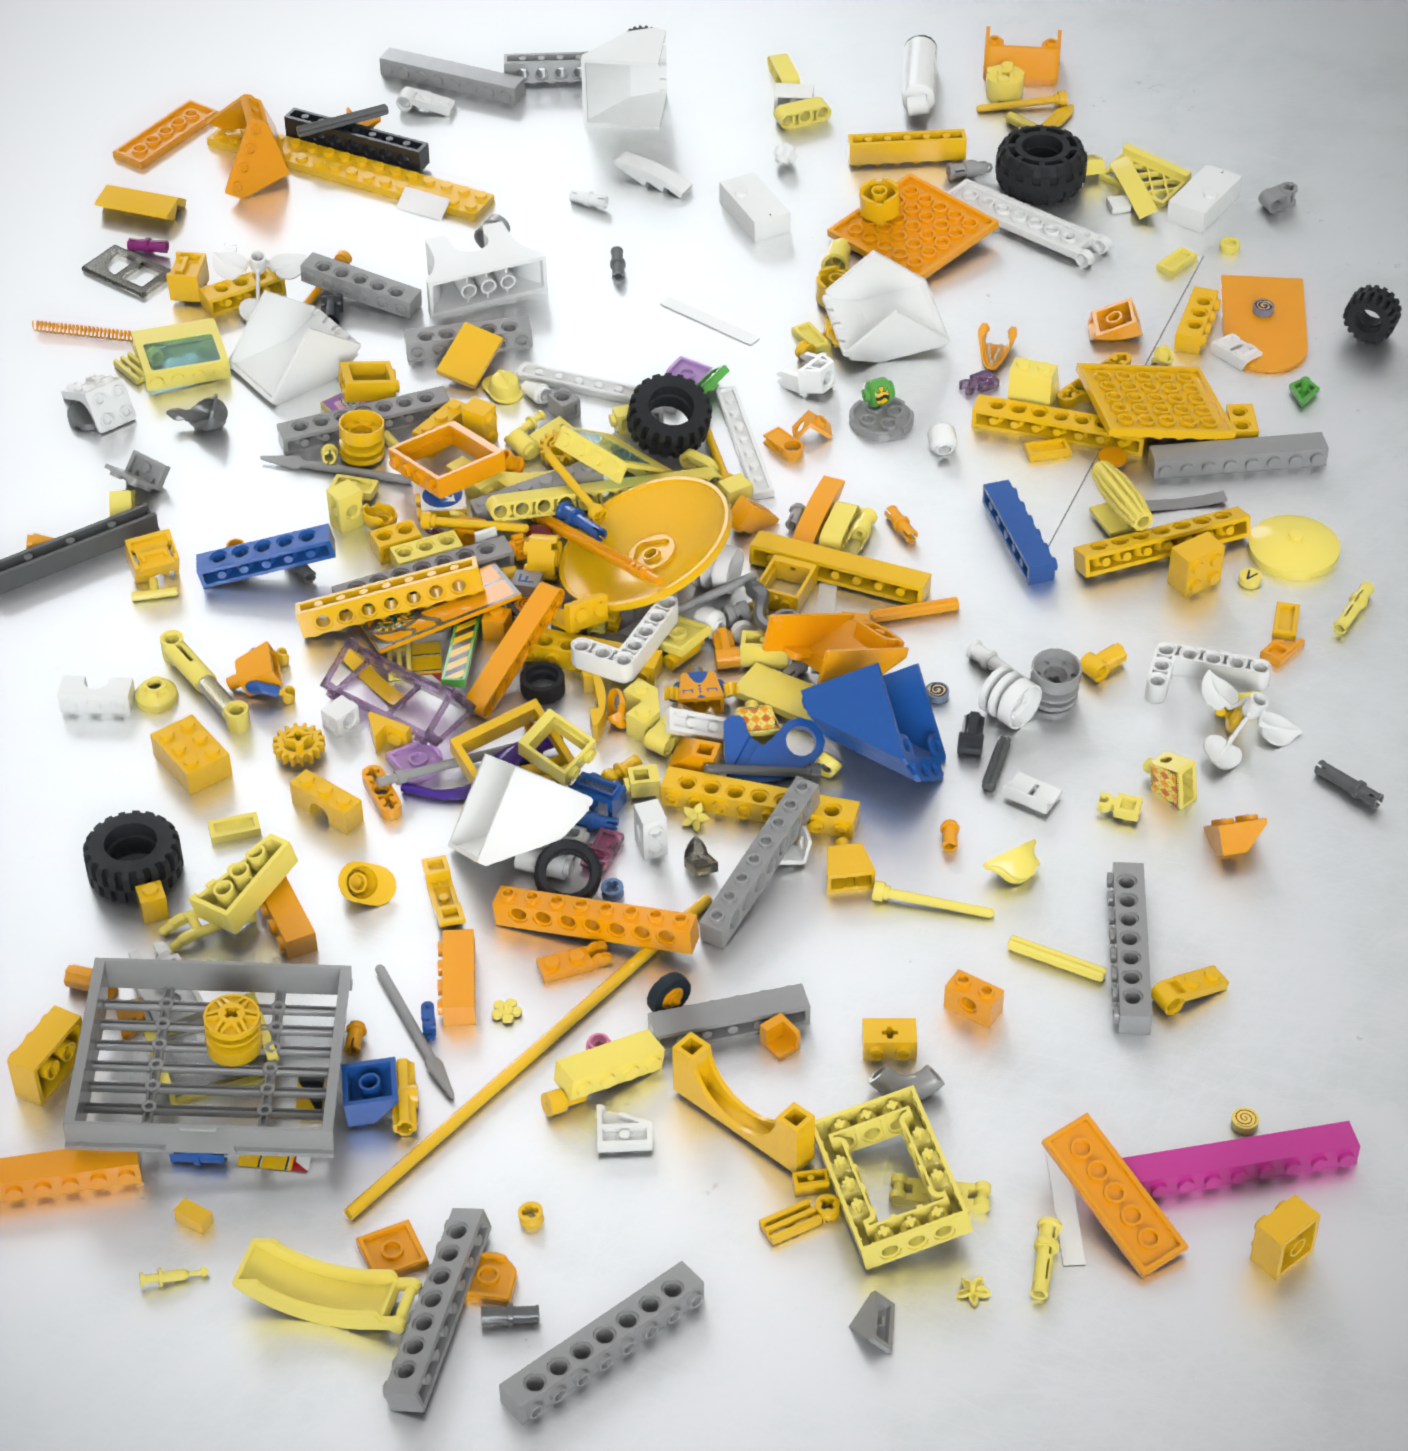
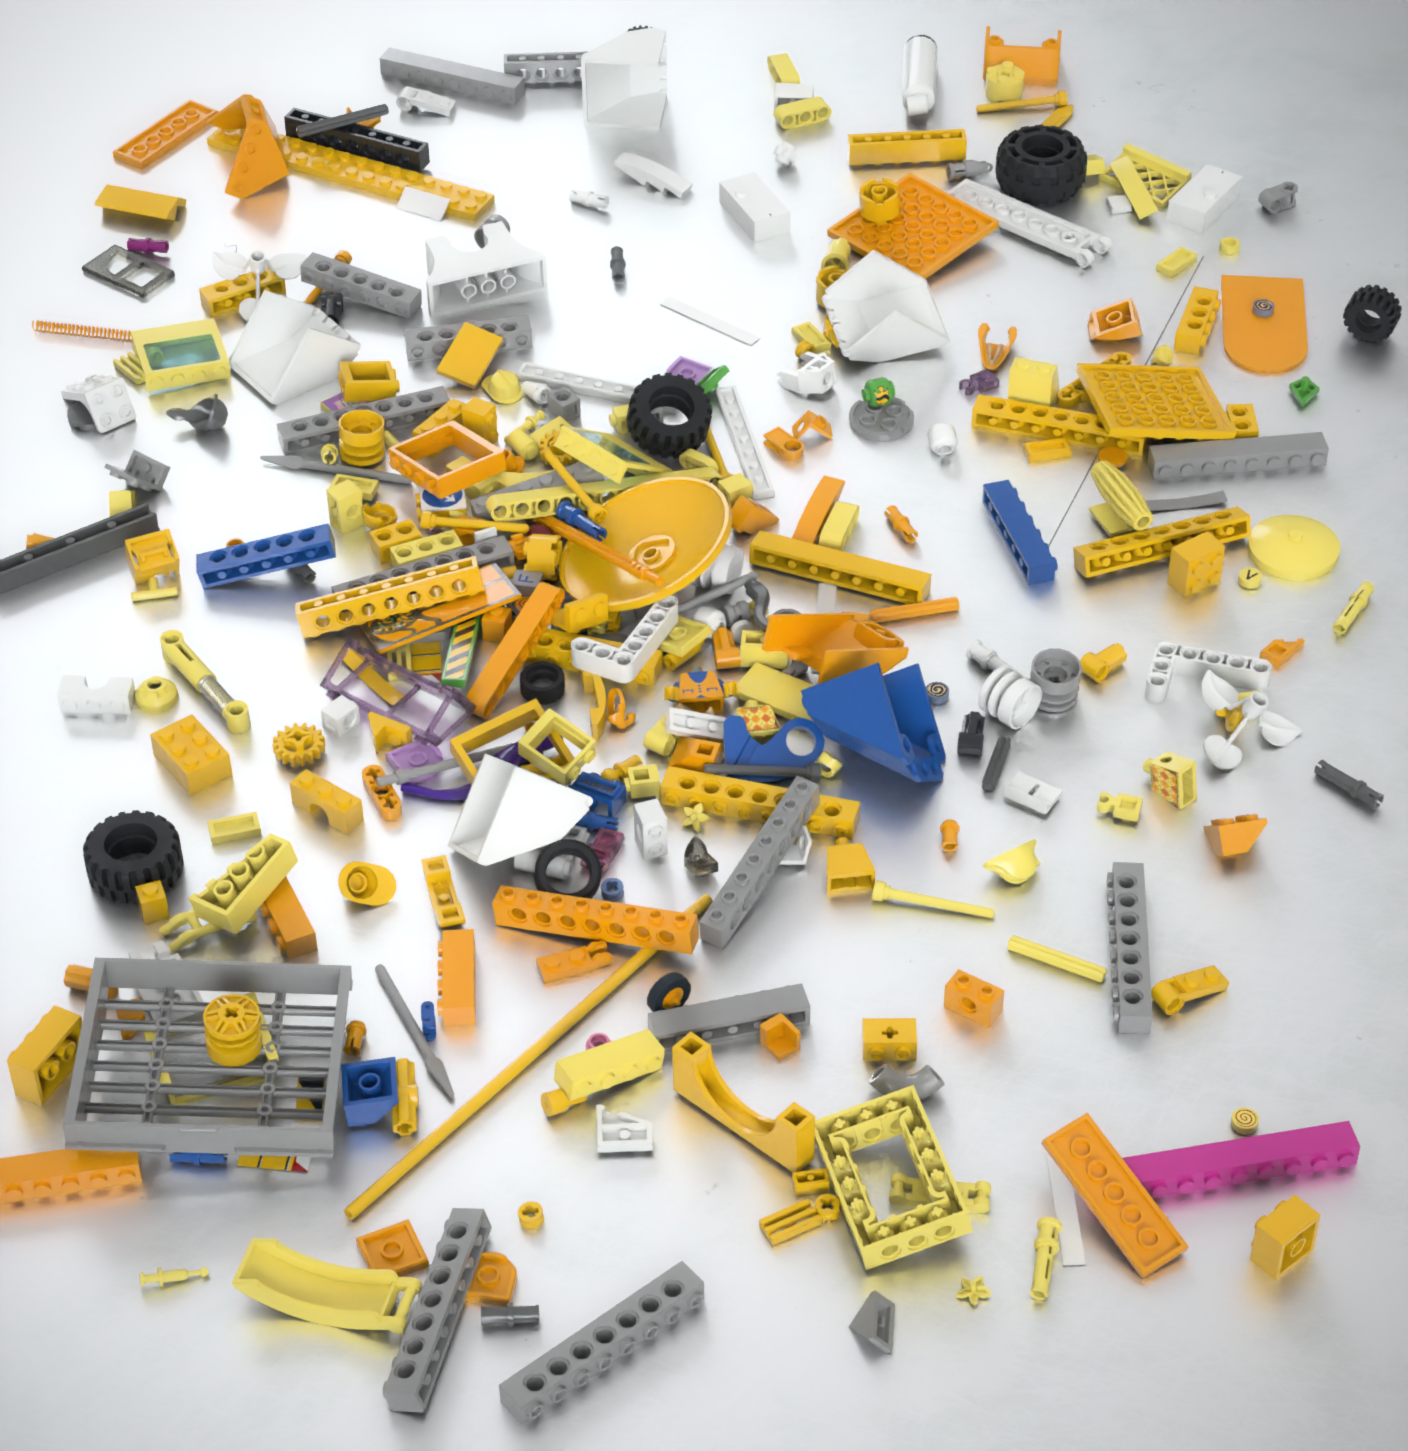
yellow piece [166,251,210,302] -> none
yellow piece [174,1198,214,1235] -> none
light orange torso [226,641,295,705] -> none
light yellow plant [491,998,522,1023] -> none
light yellow brick [623,678,660,744] -> none
yellow window [759,554,817,612] -> none
light grey pin [785,503,805,531] -> none
light yellow piece [844,507,878,553] -> none
light yellow axle [1005,111,1038,129] -> none
white piece [1210,333,1263,371] -> none
yellow tile [1272,602,1300,641] -> none

